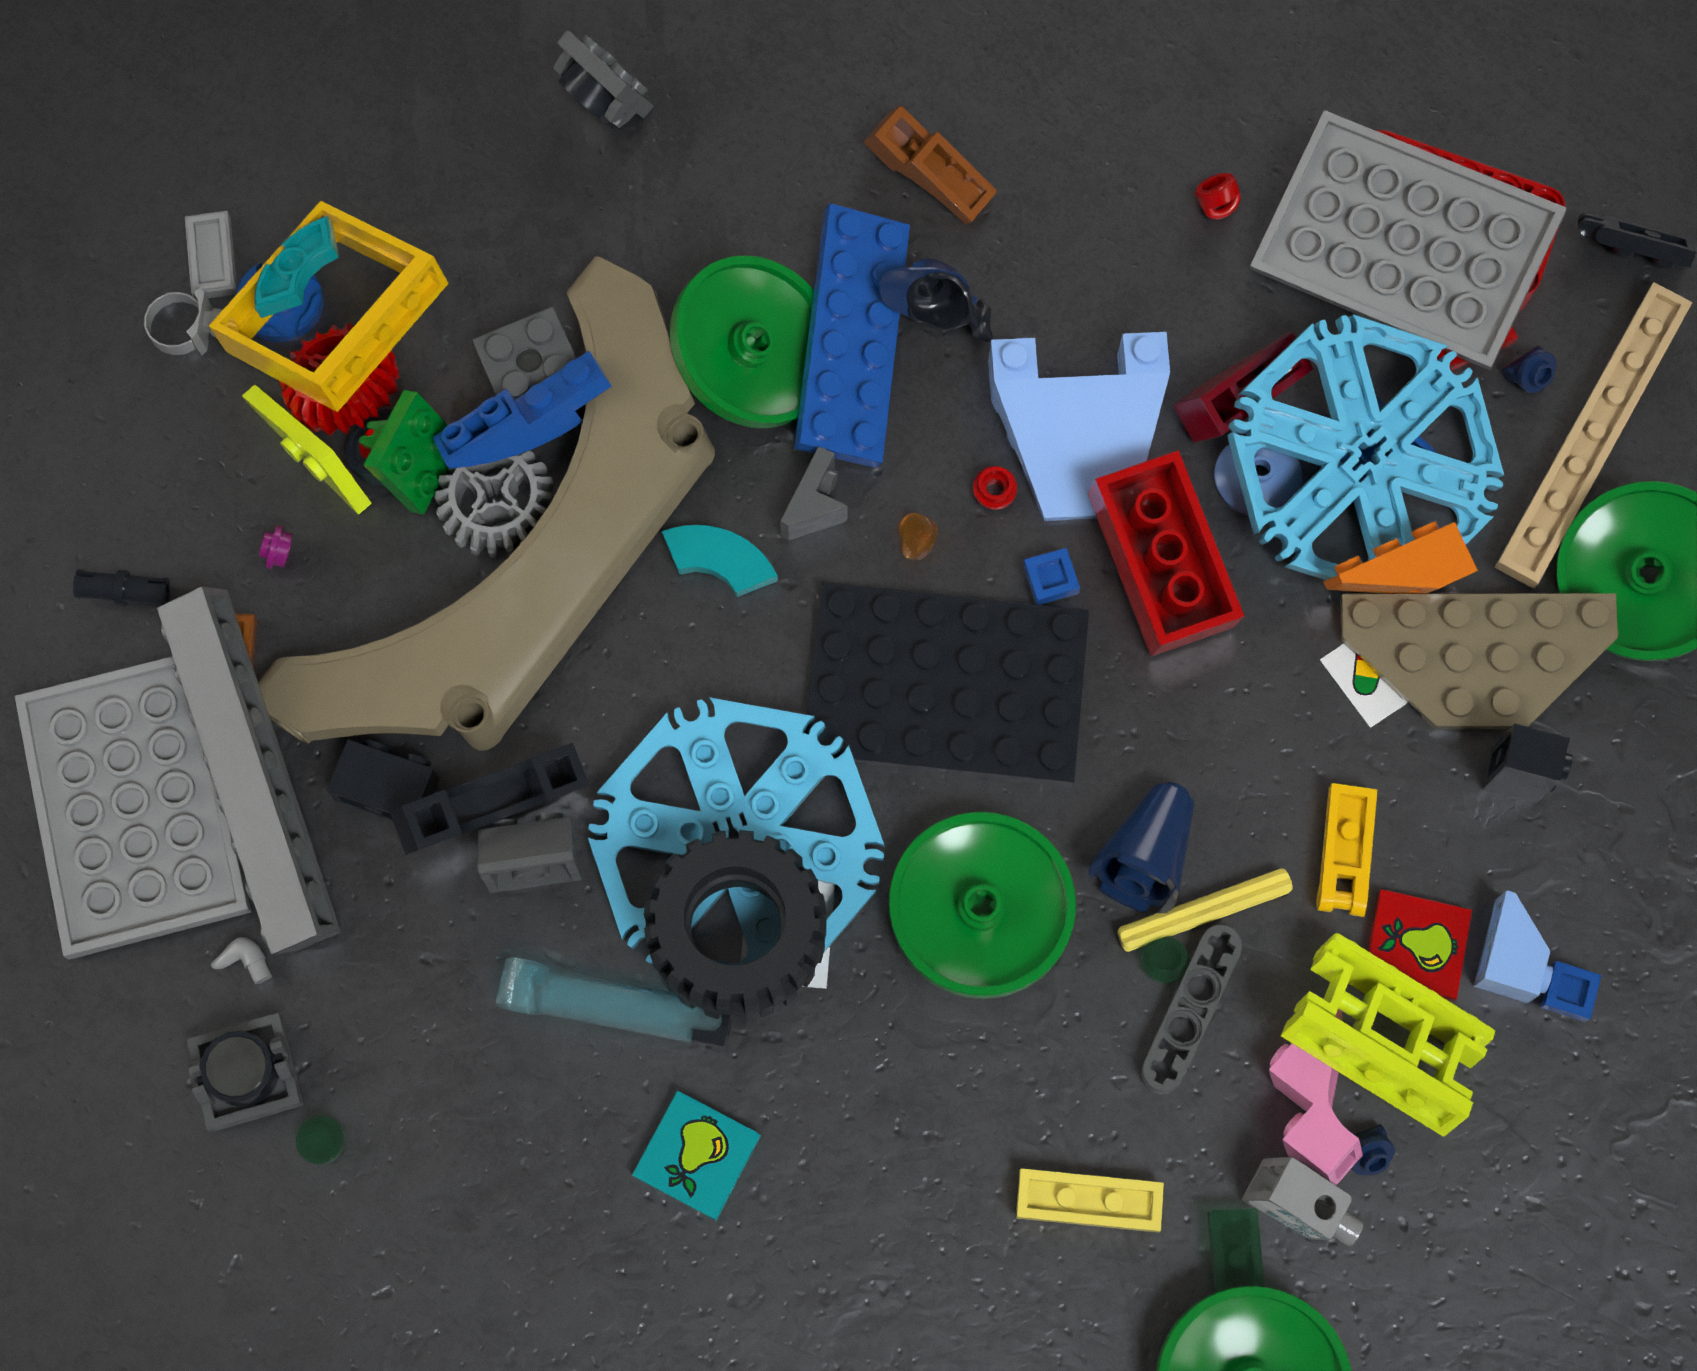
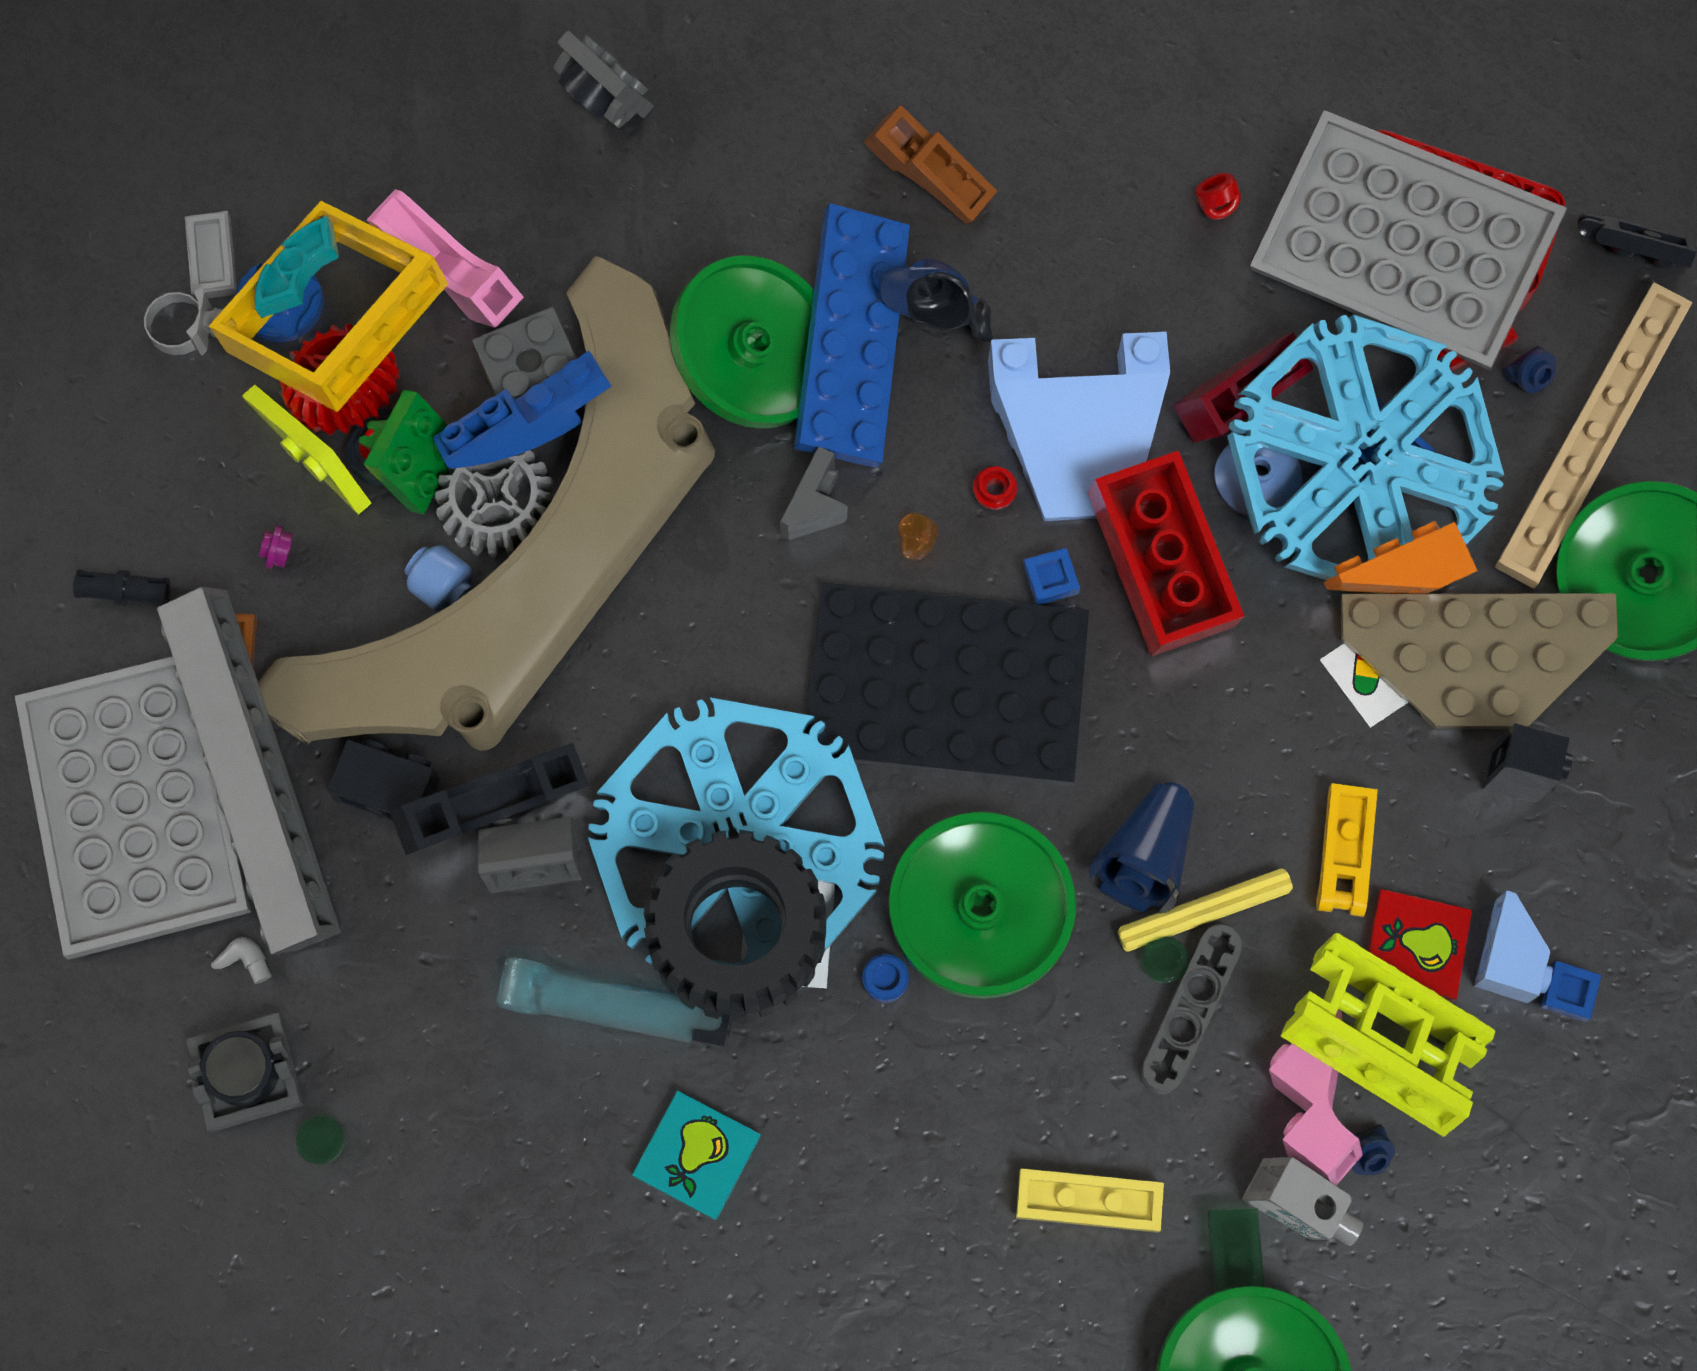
teal tile [662,525,778,597] -> none
none -> bright pink arch [367,189,524,328]
none -> medium blue head [405,545,473,612]
none -> blue tile [862,954,909,1003]

